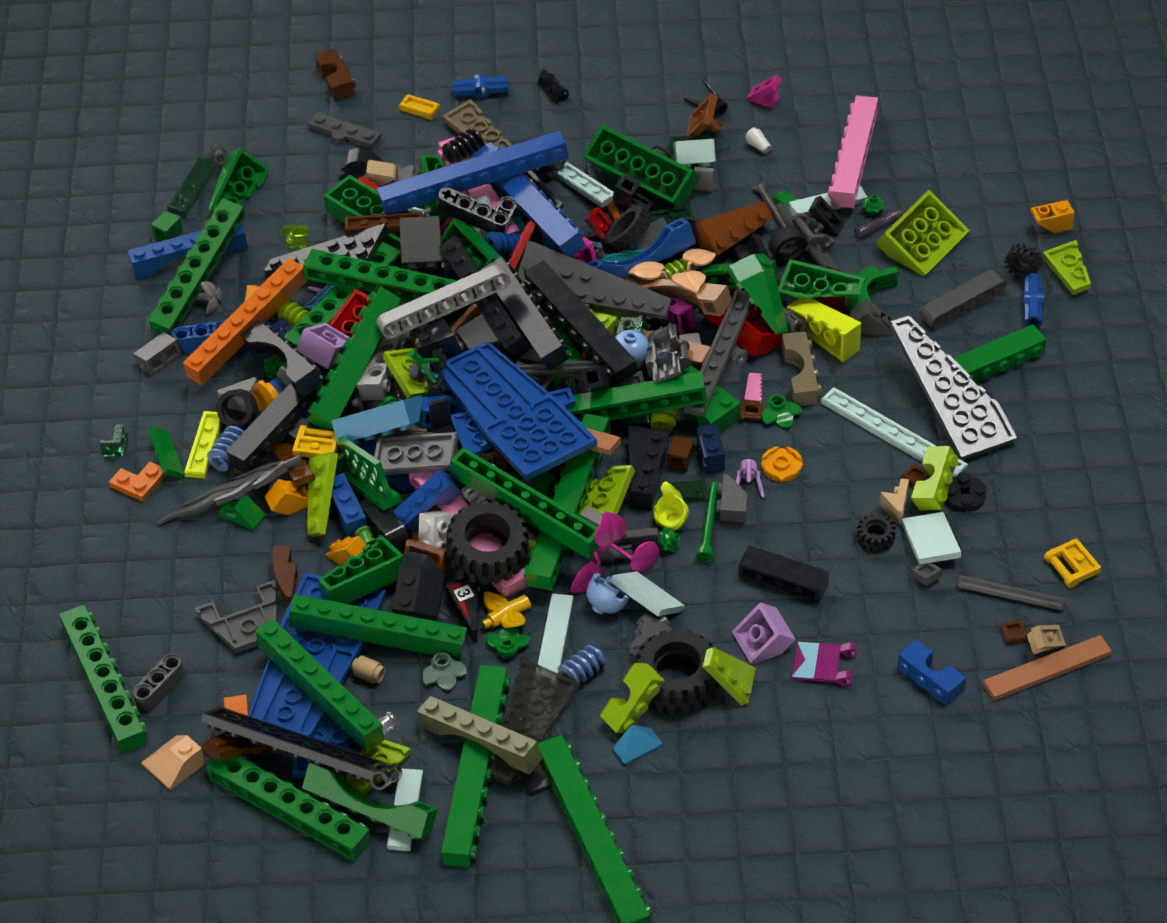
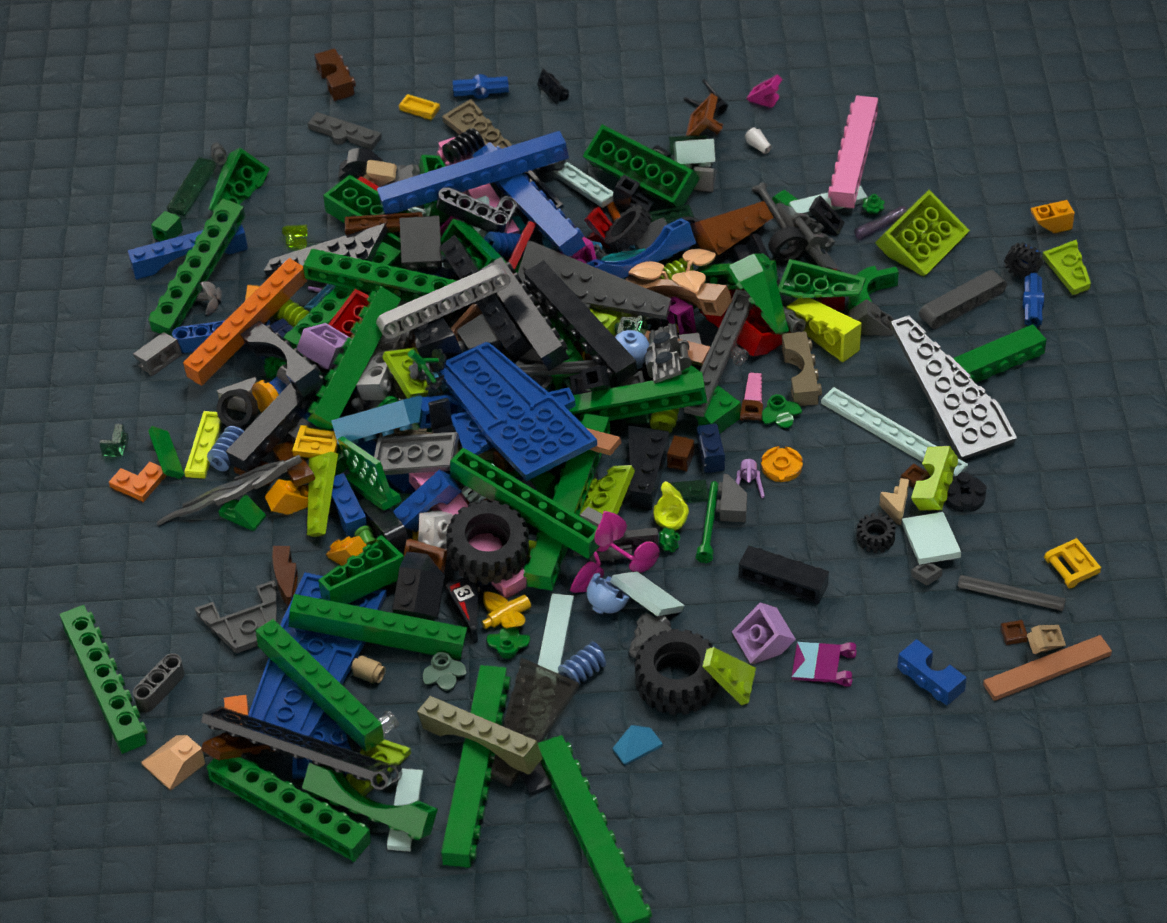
lime arch [600,663,665,733] -> none

